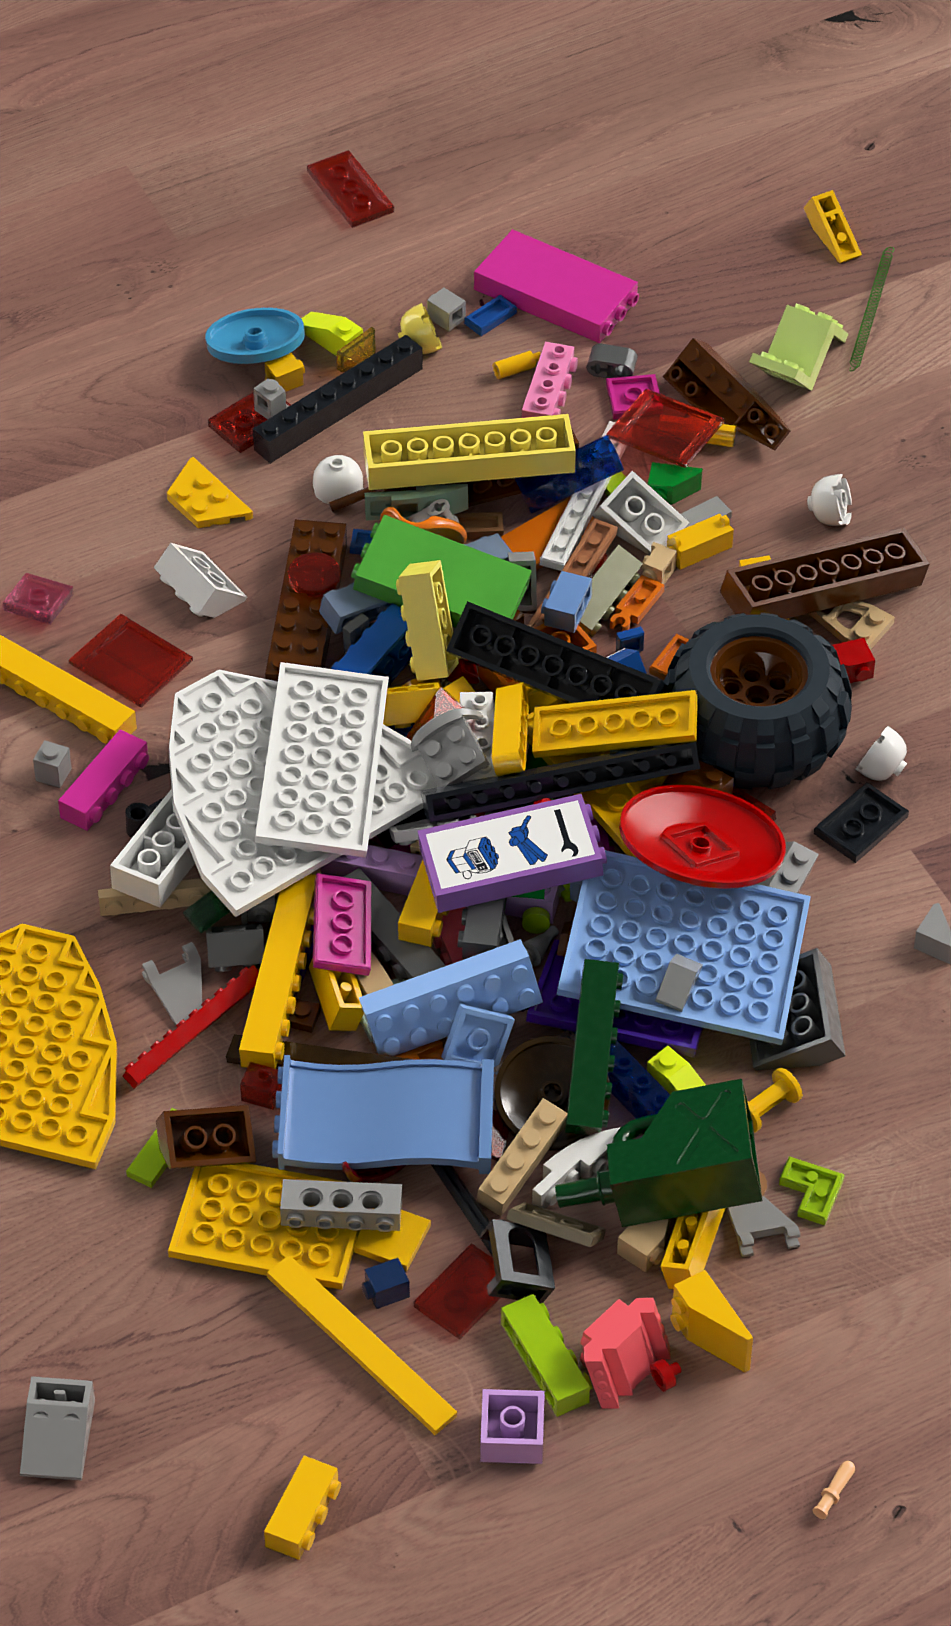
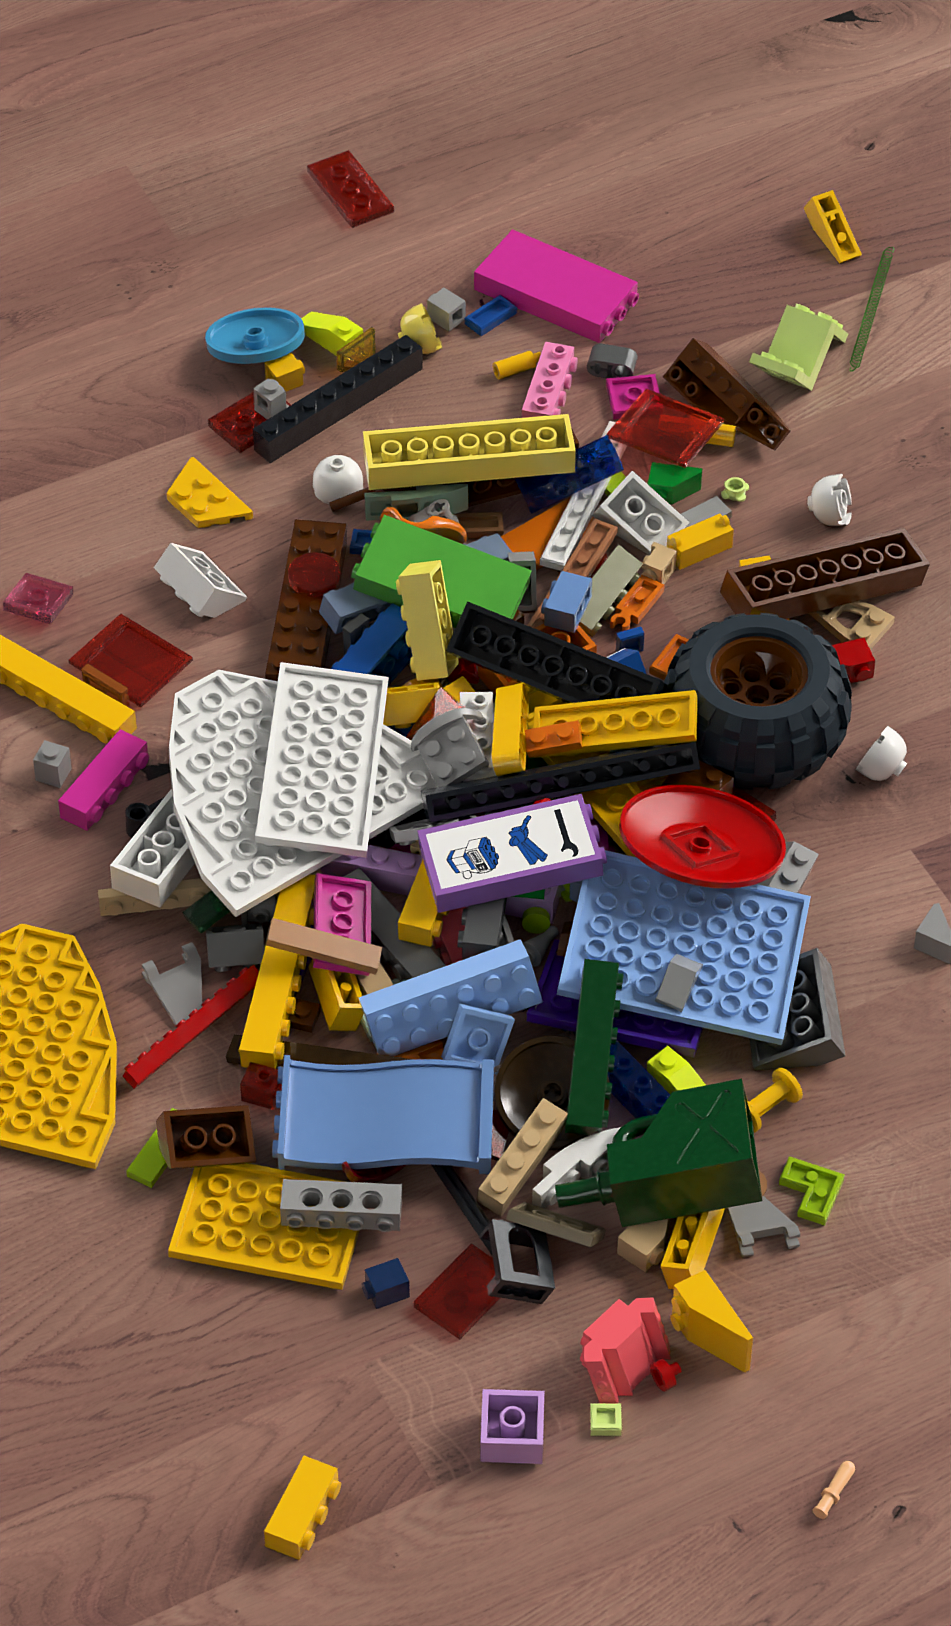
light grey slope [20,1377,95,1481] -> none
yellow tile [267,1255,458,1435] -> none
yellow tile [353,1208,431,1272] -> none
lime brick [501,1294,592,1417] -> none
black tile [814,782,909,863] -> none
none -> dark orange tile [82,664,130,707]
none -> medium nougat tile [266,918,382,975]
none -> orange plate [525,720,582,758]
none -> yellowish green tile [590,1403,622,1436]
none -> yellowish green plate [721,477,749,502]

